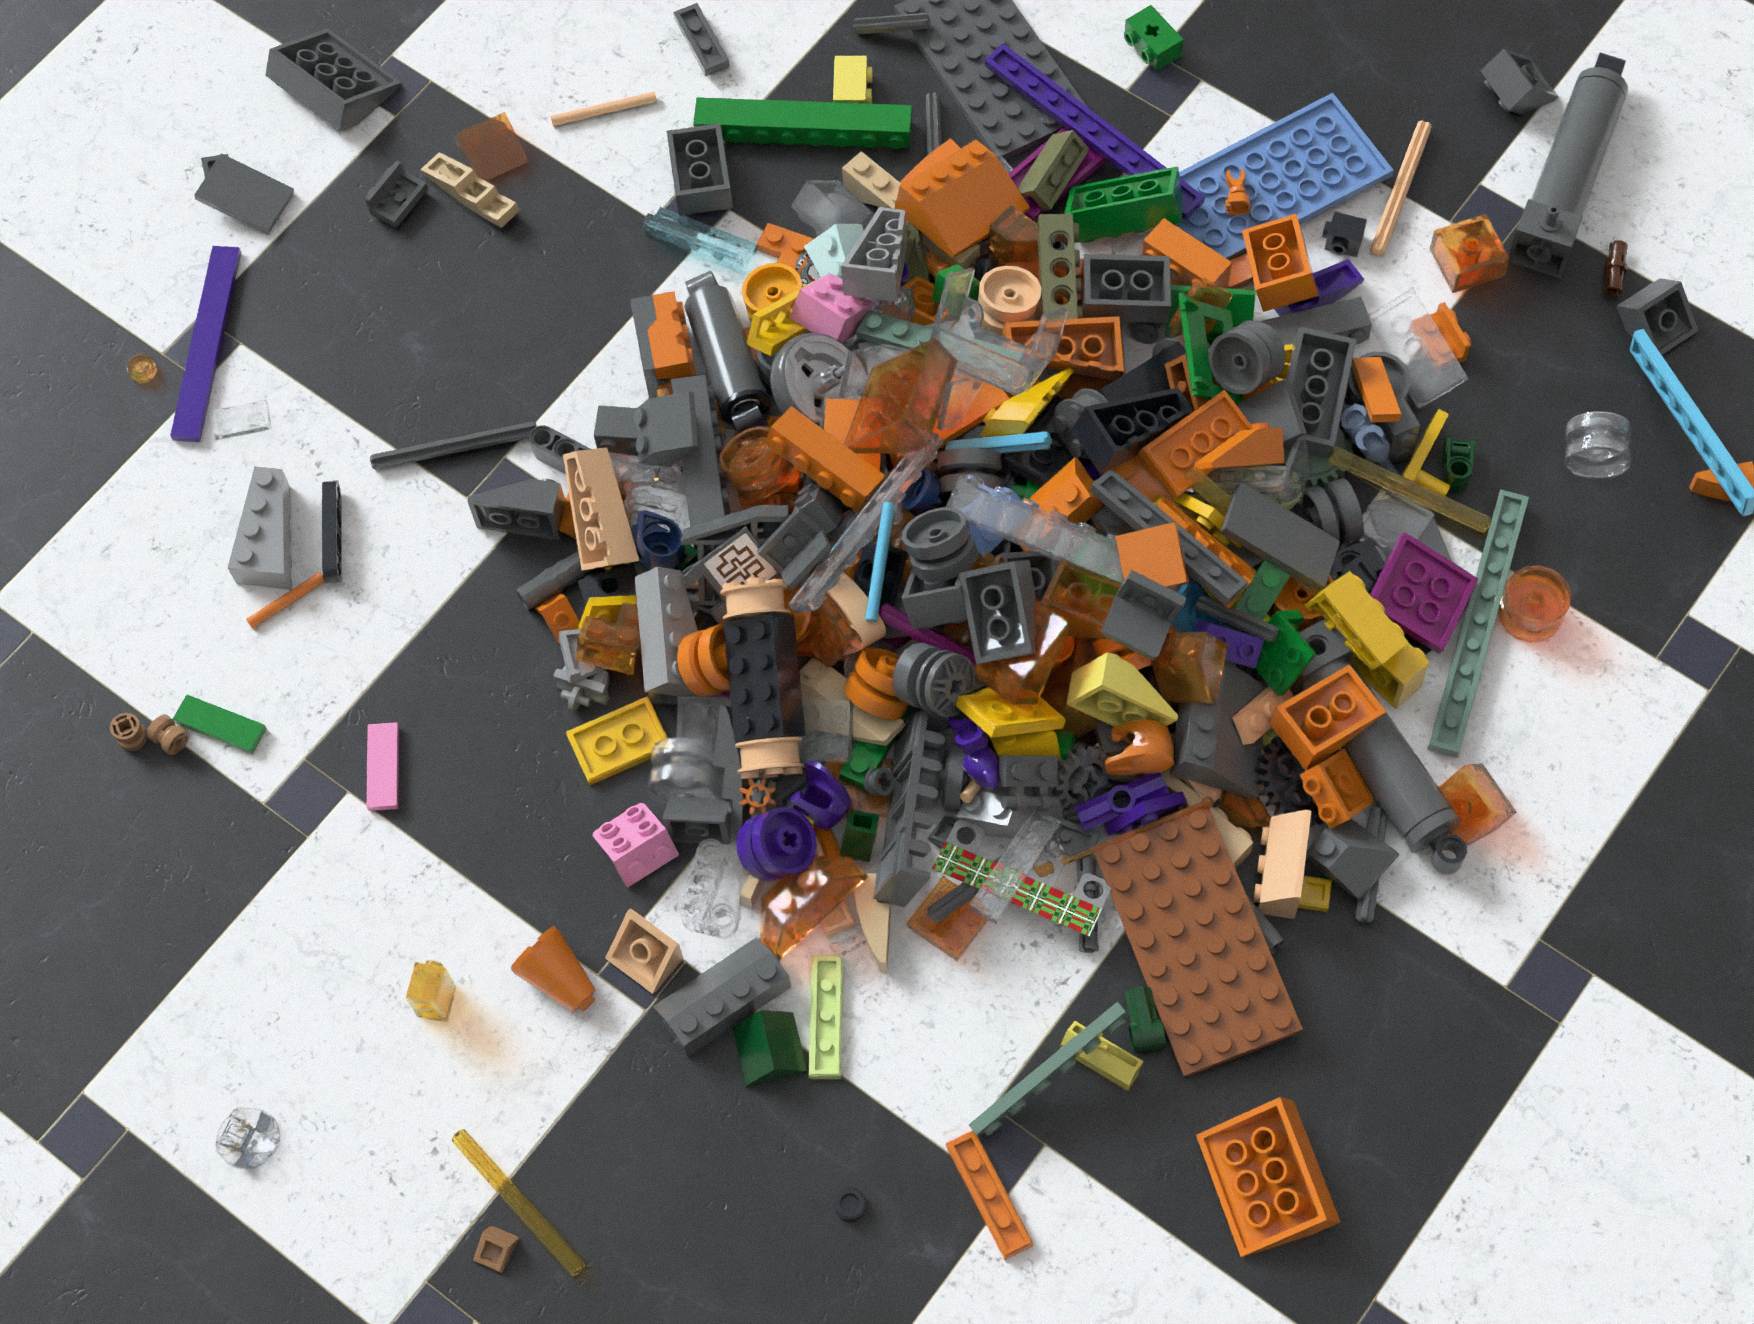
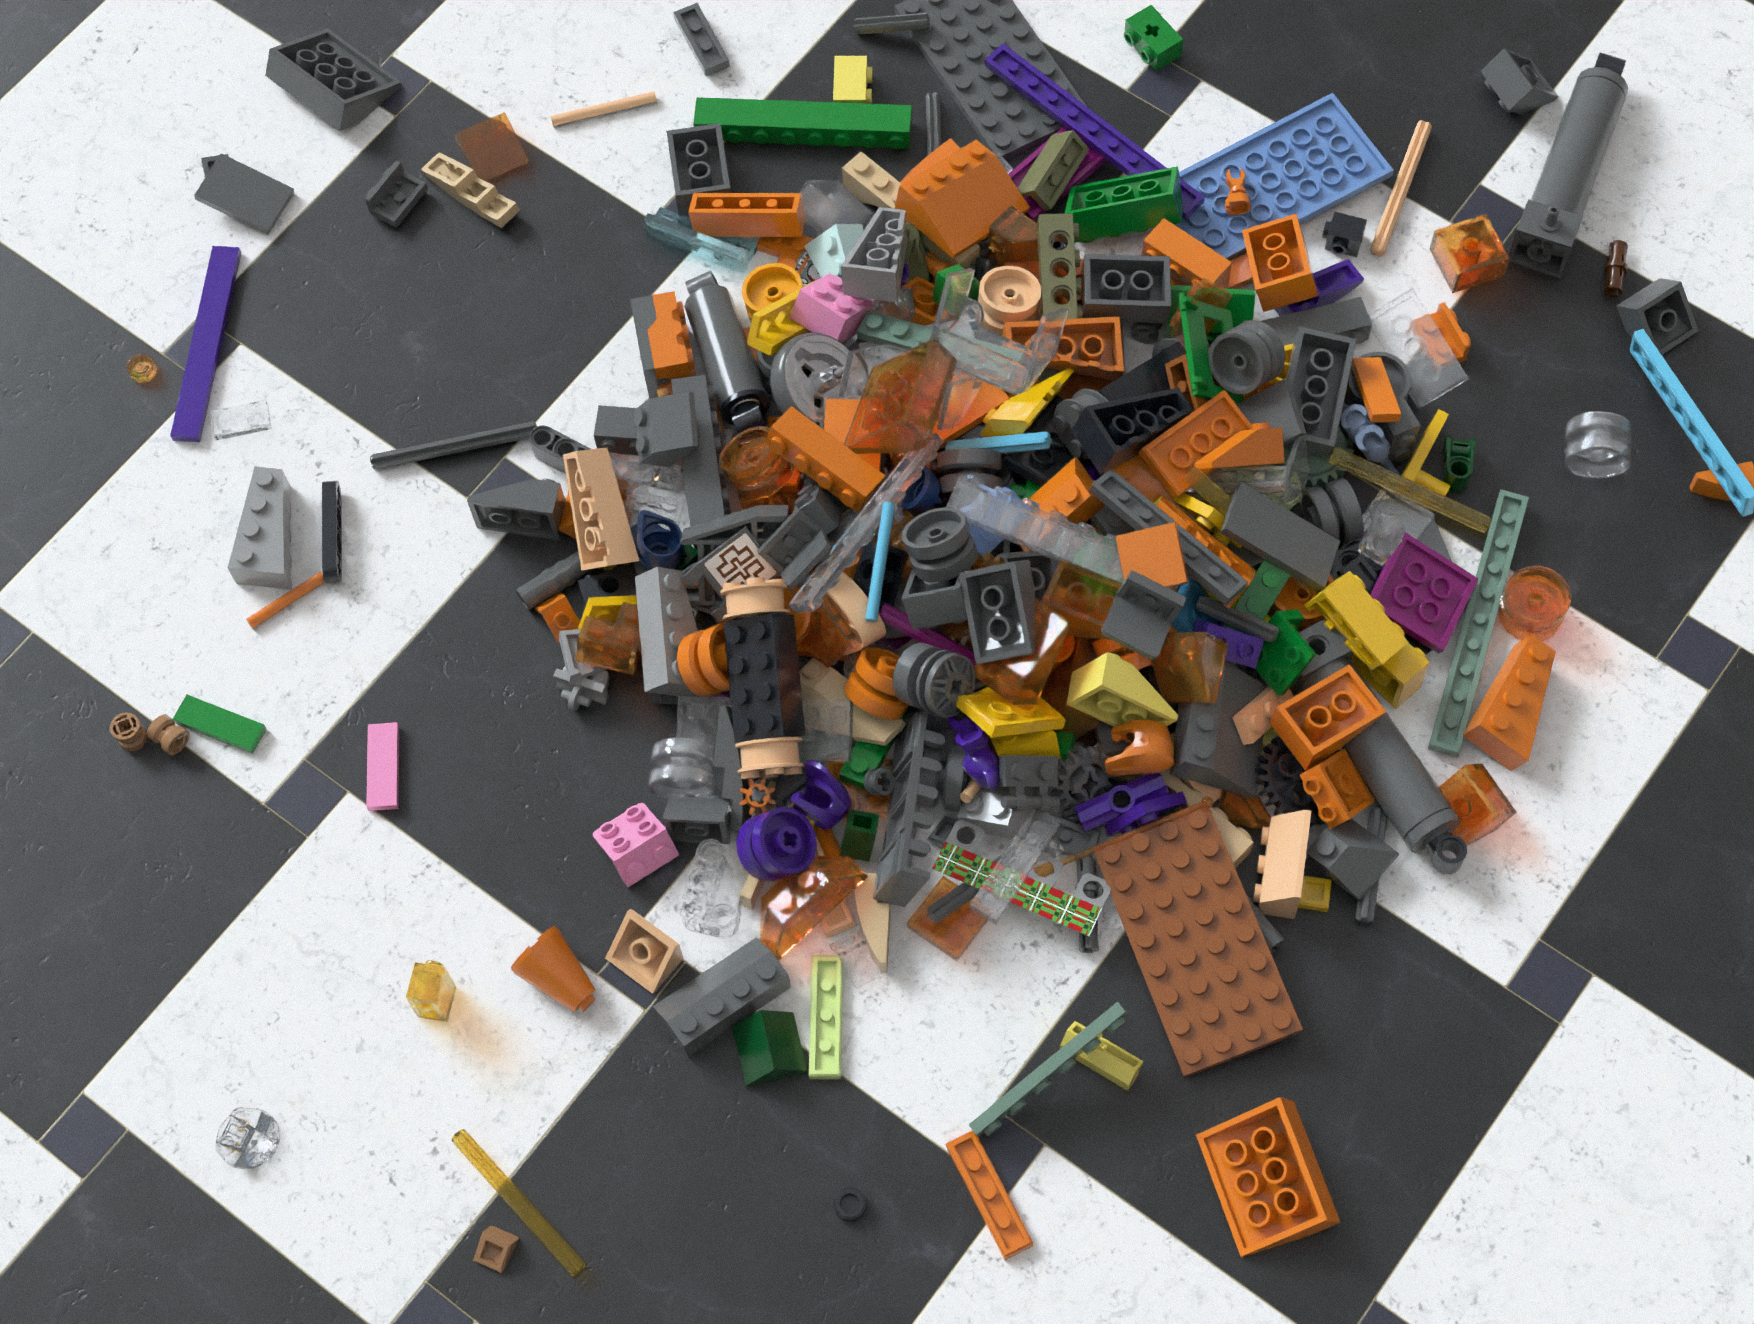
yellow tile [566,696,672,785] -> none
dark green piece [1124,986,1166,1053] -> none
none -> orange brick [688,193,806,237]
none -> clear brick [1357,511,1406,566]
none -> orange wedge [1462,634,1556,771]

